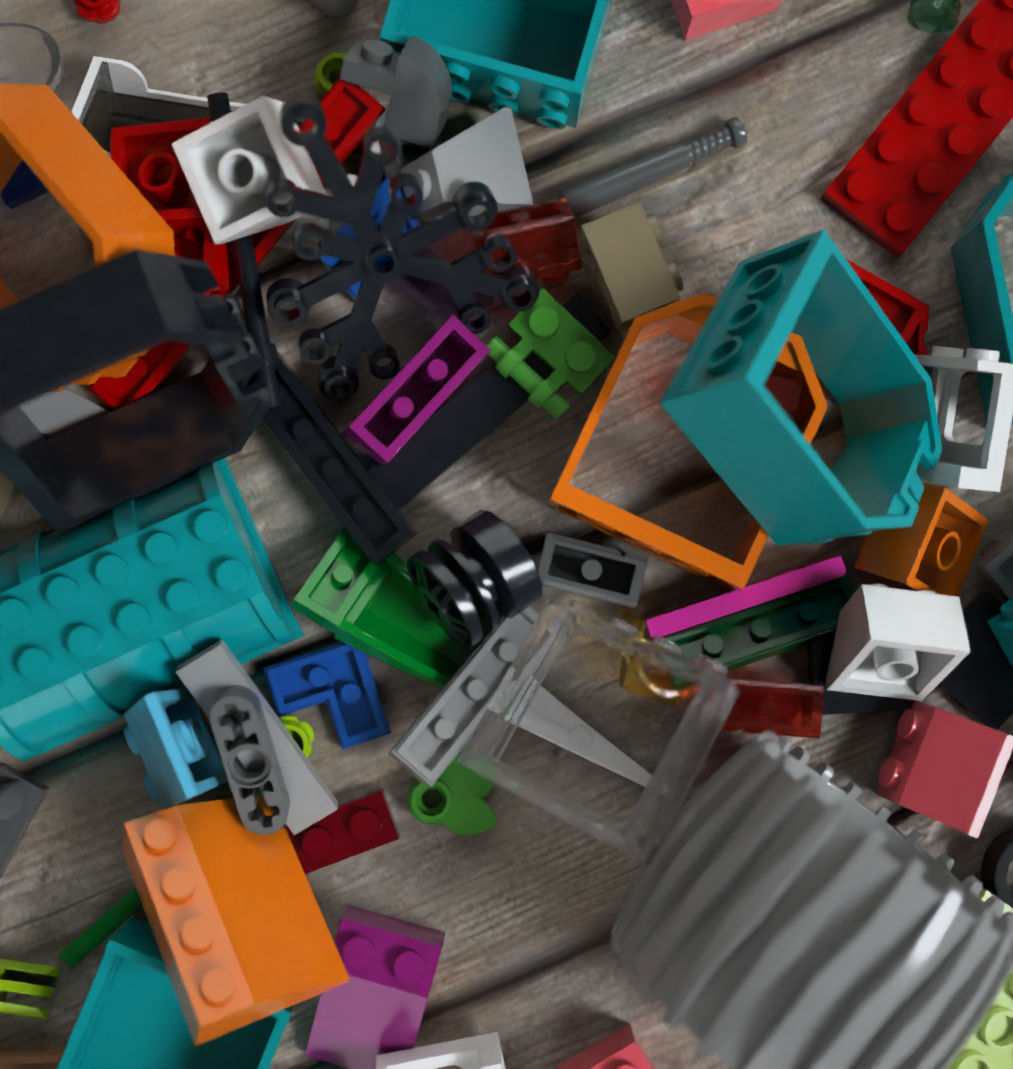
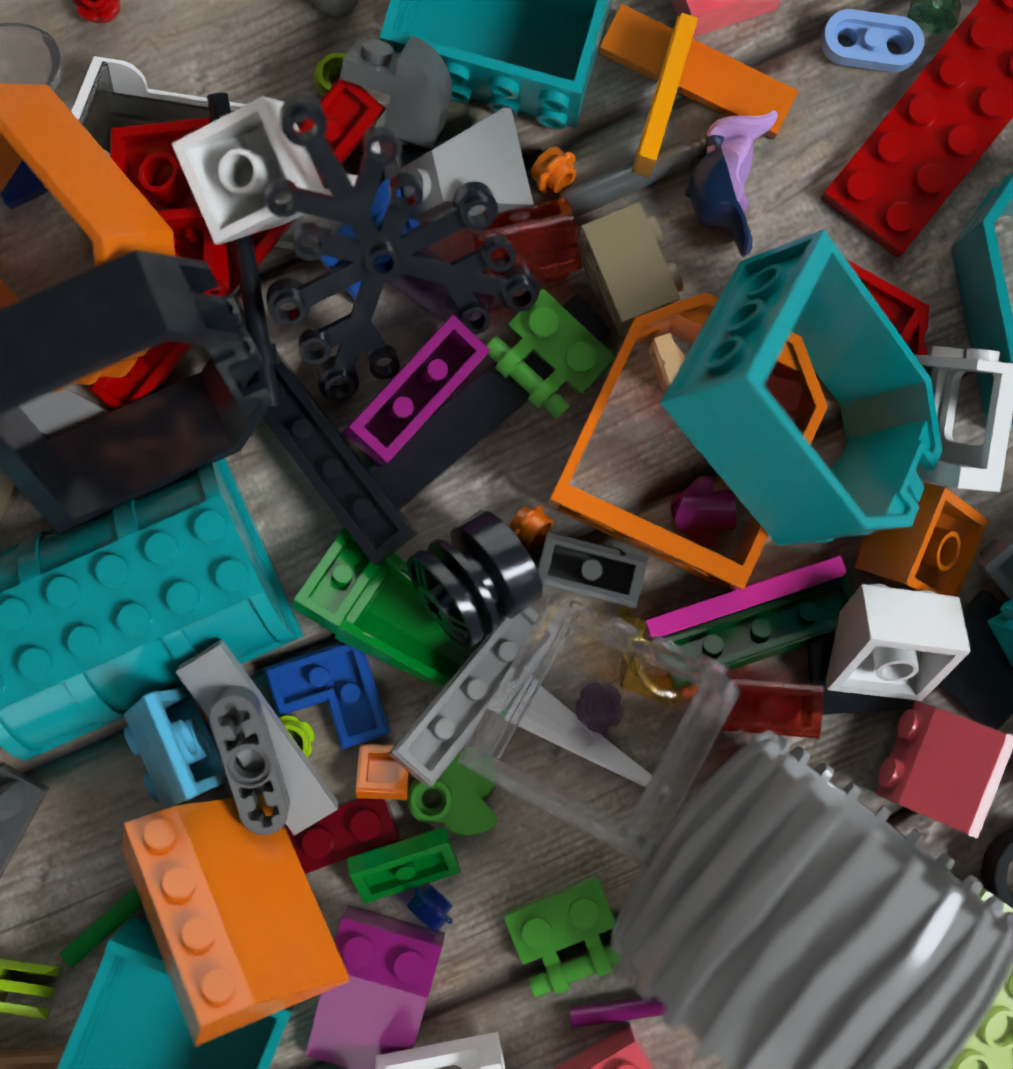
none -> green plate [347,827,461,904]
none -> orange tile [355,744,409,800]
none -> clear blue plate [407,885,453,933]
none -> bright green plate [503,875,620,998]
none -> orange plate [509,504,554,552]
none -> orange plate [530,146,576,194]
none -> magenta bar [569,995,667,1028]
none -> clear purple plate [575,683,624,733]
none -> orange tile [598,4,799,140]
none -> light orange tile [632,13,698,178]
none -> tan tile [648,333,685,392]
none -> magenta piece [670,476,736,547]
none -> hair [685,110,778,257]
none -> light blue plate [821,9,924,72]

